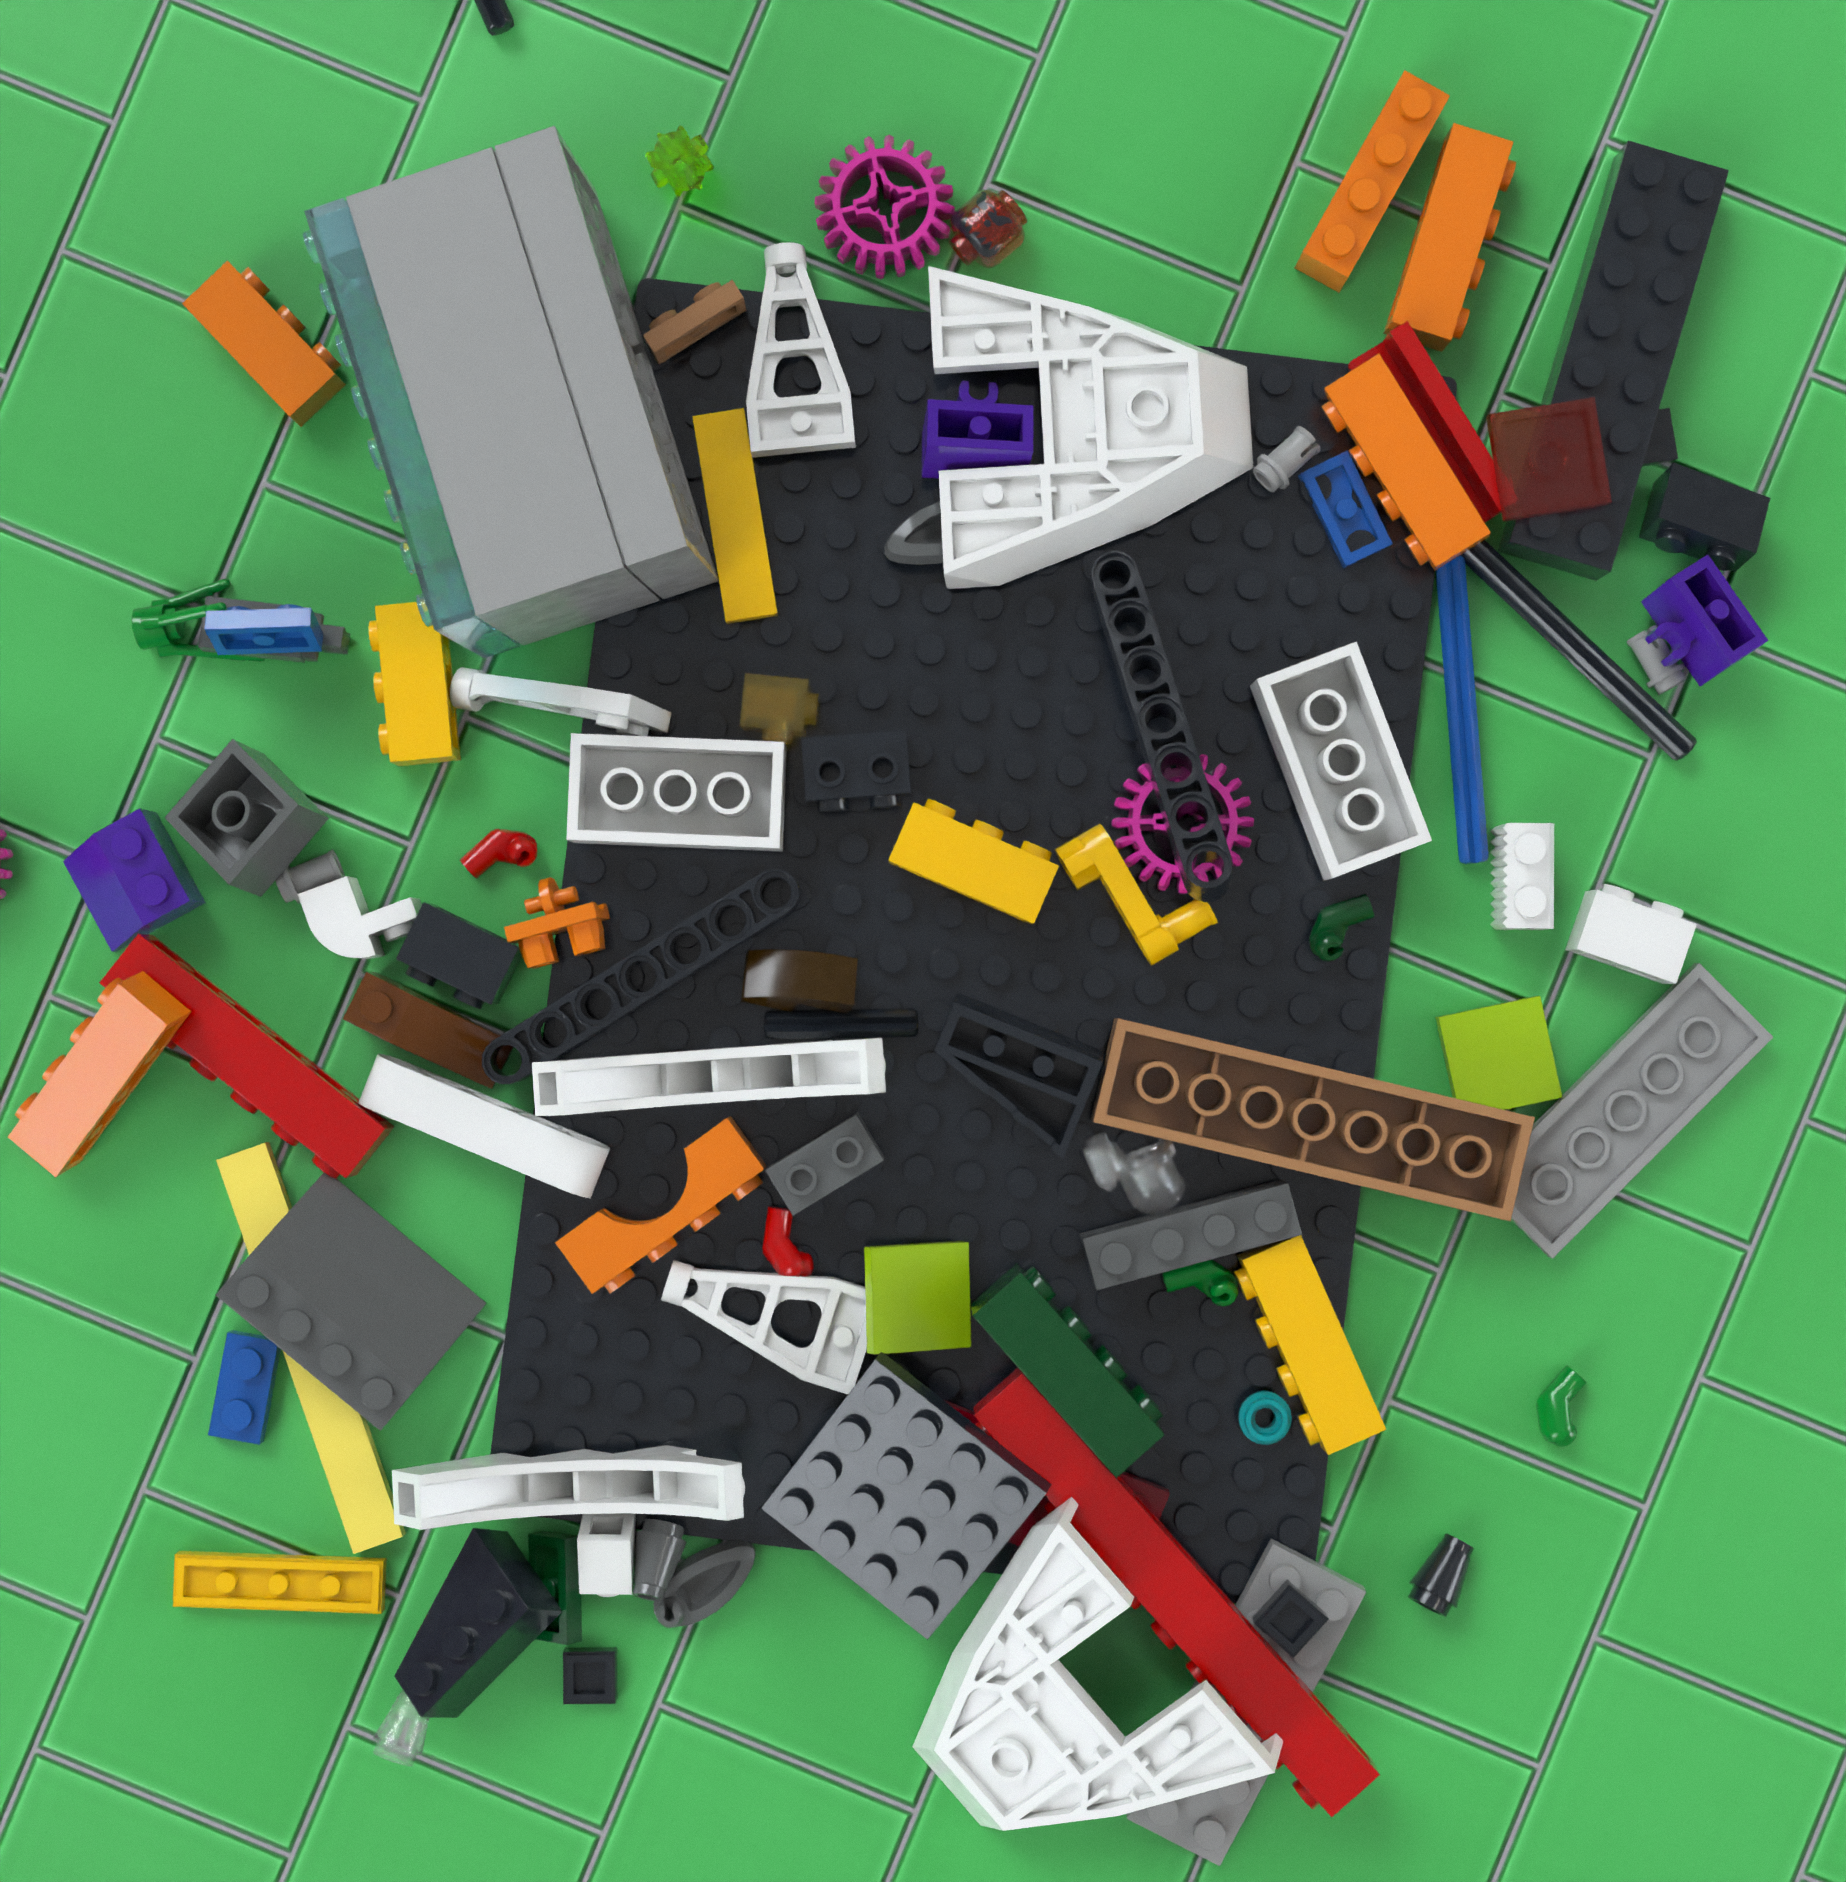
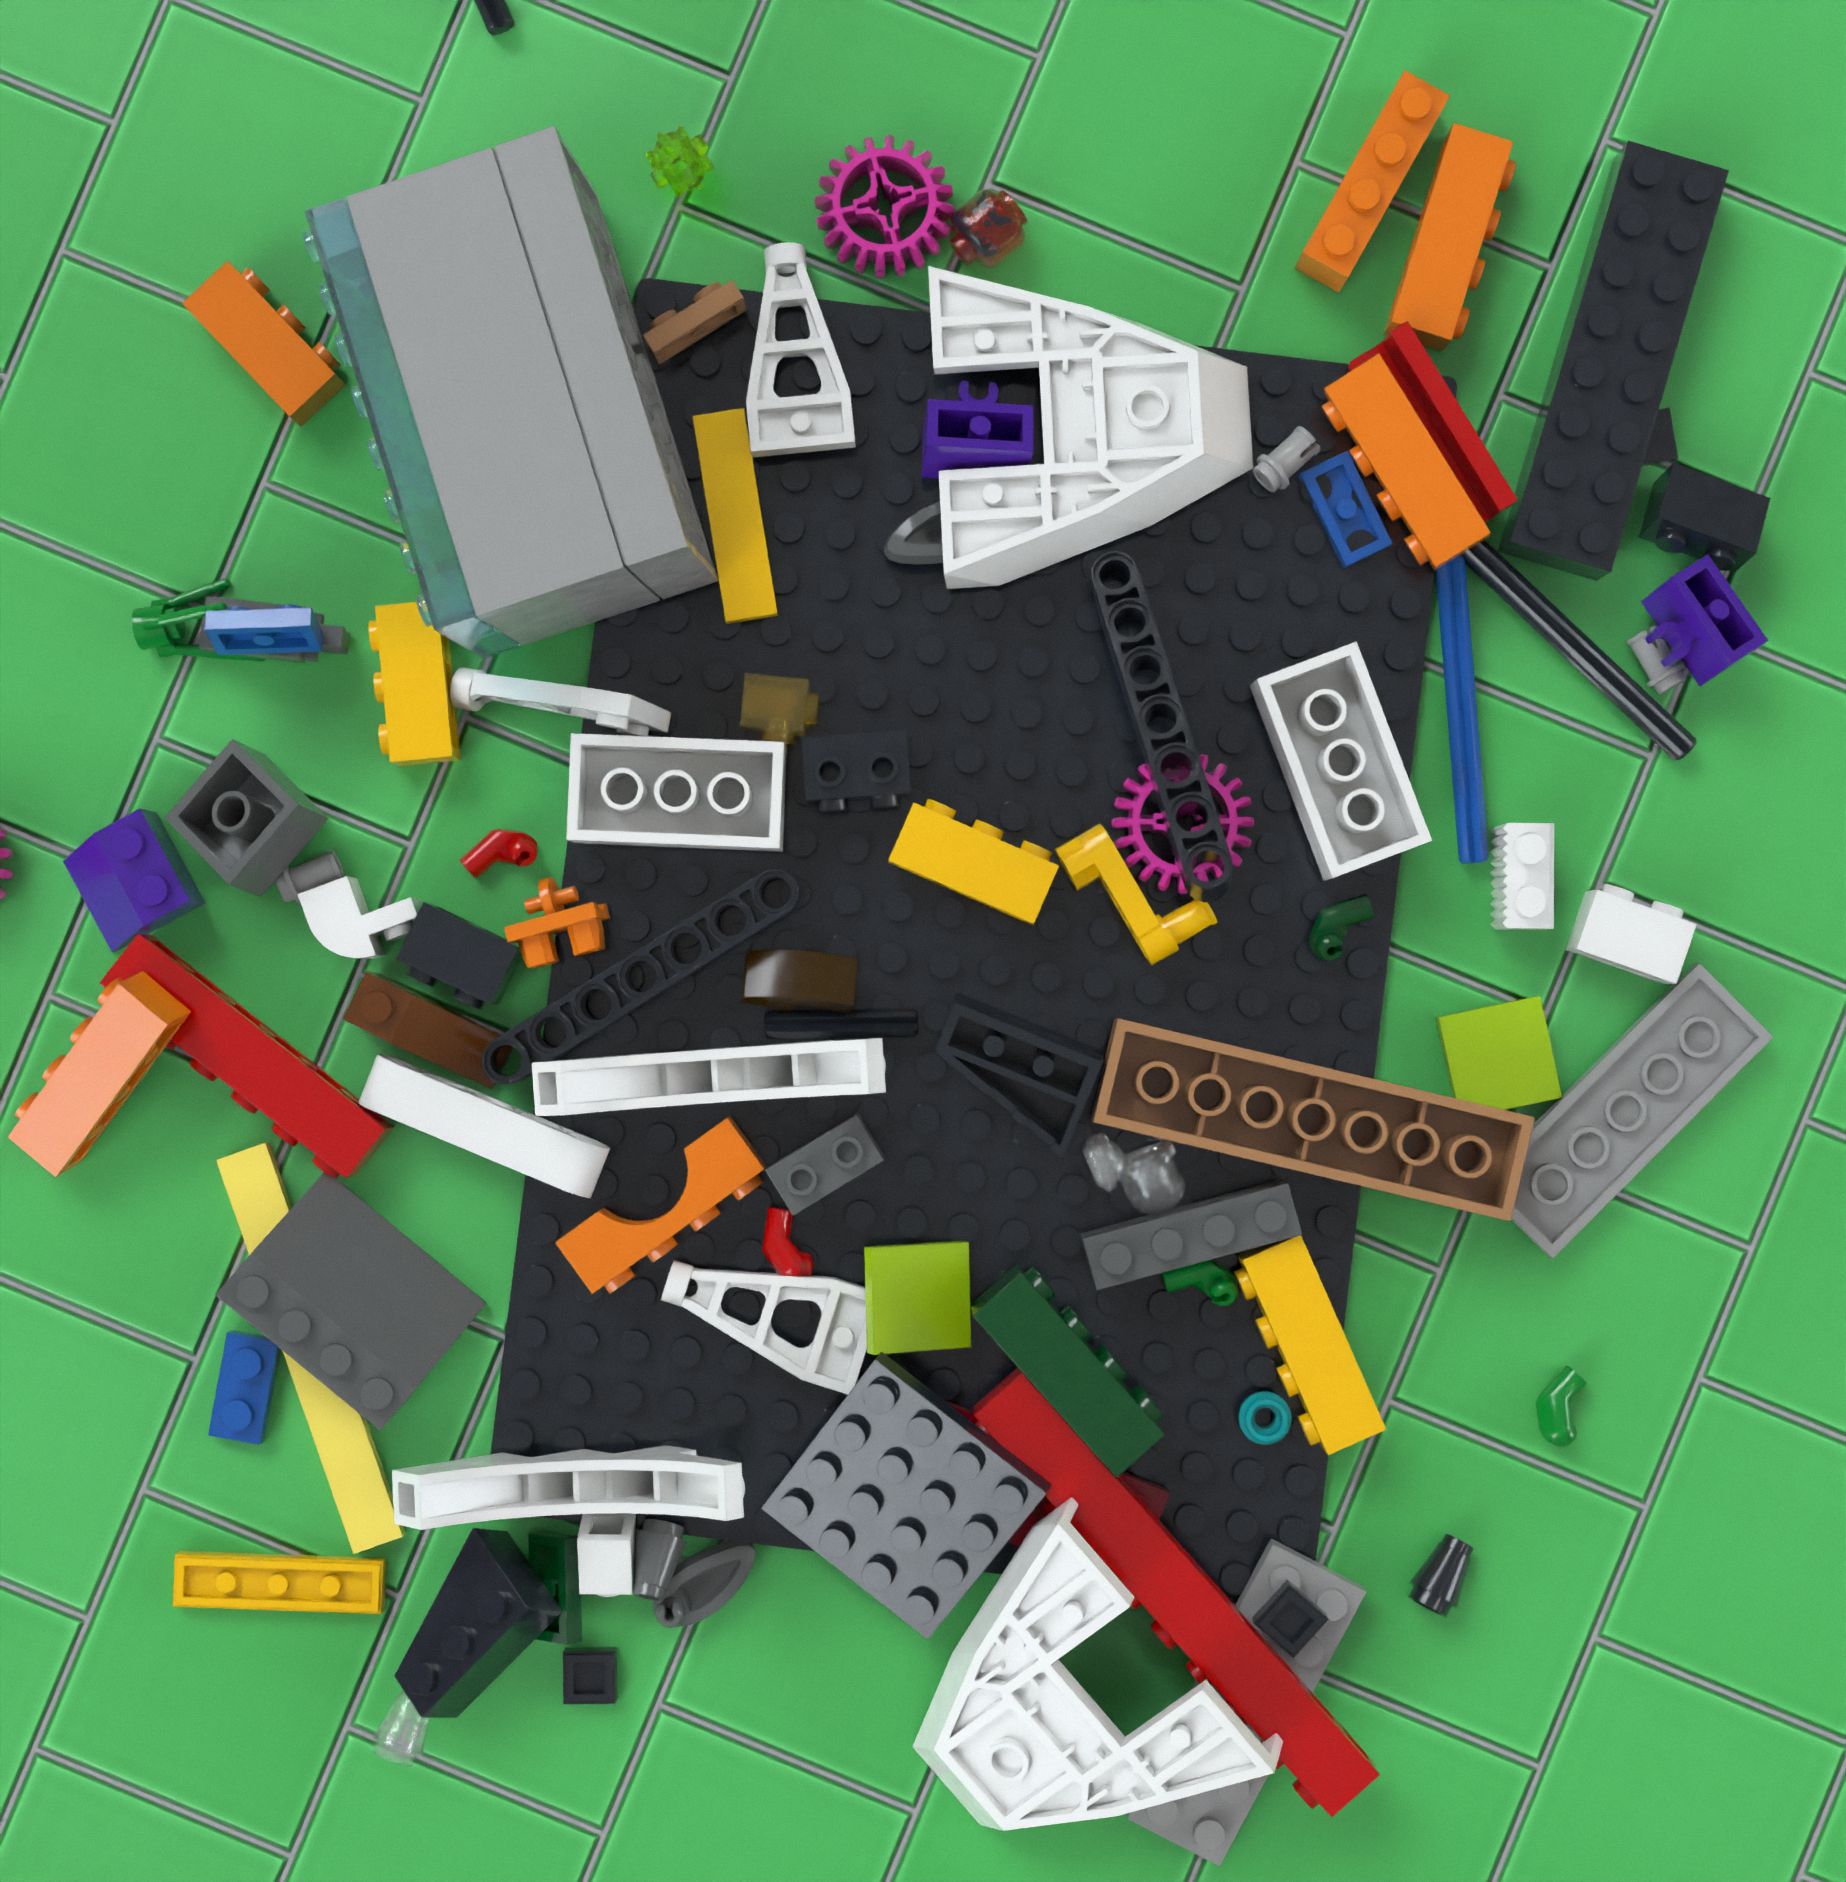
clear red tile [1486,397,1612,522] -> none

